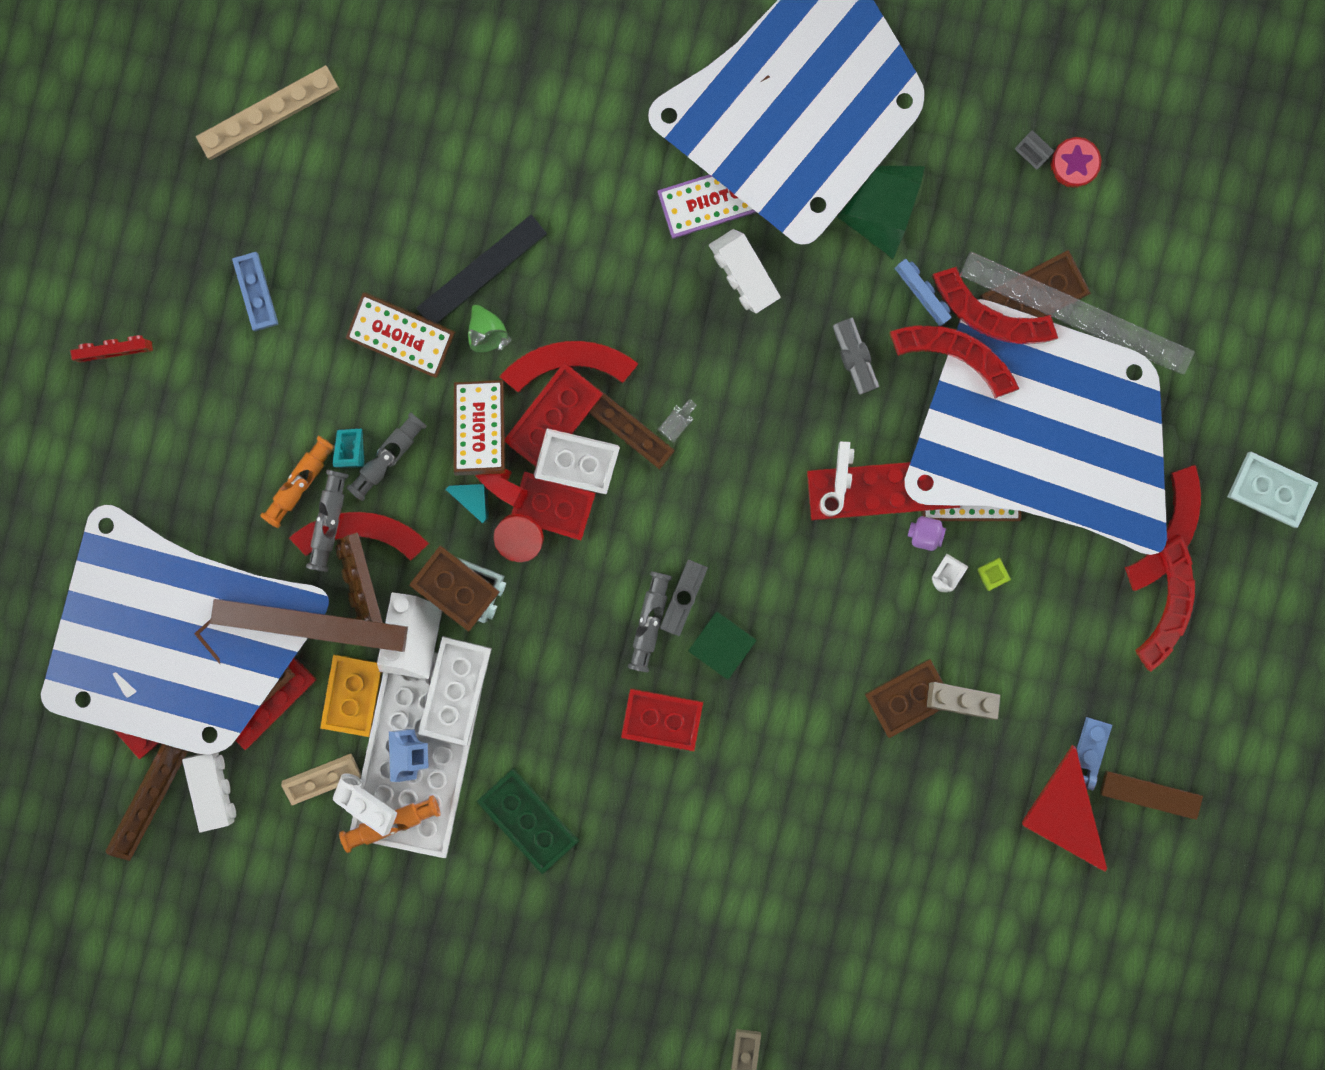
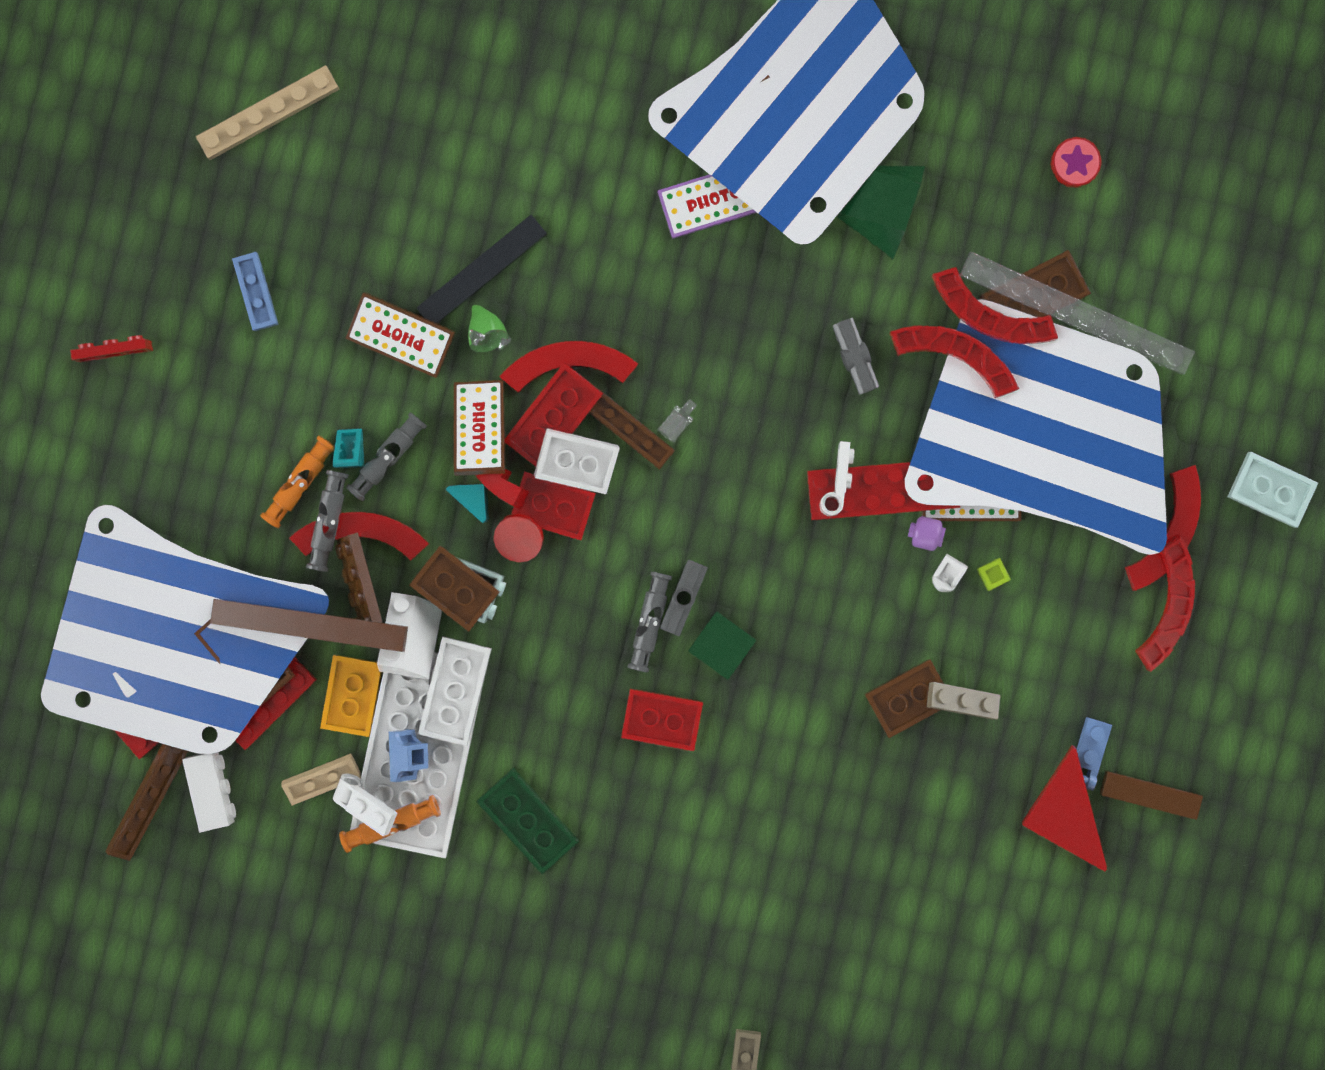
white wedge [709,229,781,313] -> none
medium blue plate [894,259,952,326] -> none
dark grey piece [1015,130,1054,169] -> none

